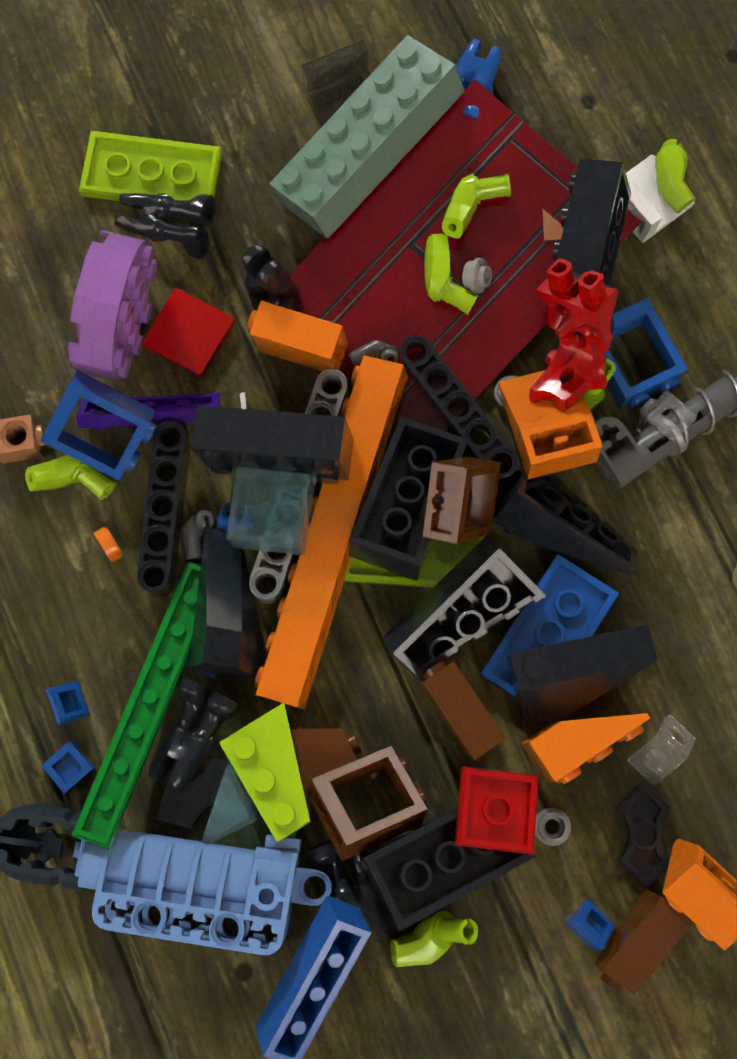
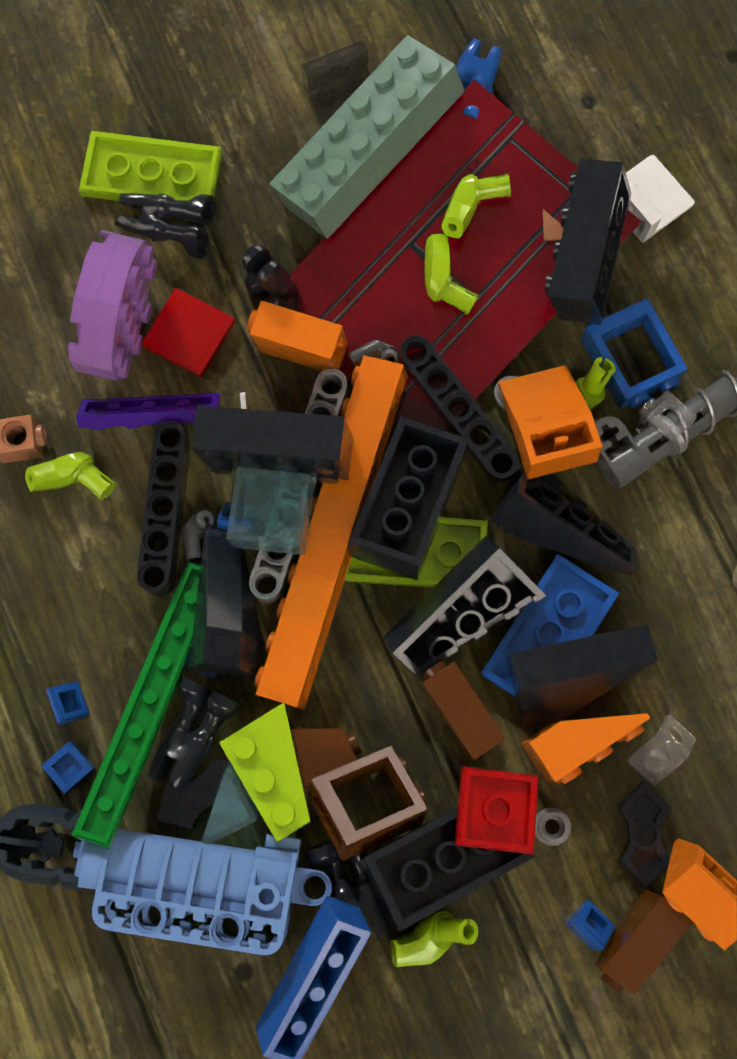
blue window [40,370,156,480] -> none
orange tile [94,527,123,563] -> none
reddish brown window [423,457,501,544] -> none
light grey plate [462,258,492,294] -> none
red hips [529,258,618,412] -> none
lime arm [655,139,695,214] -> none

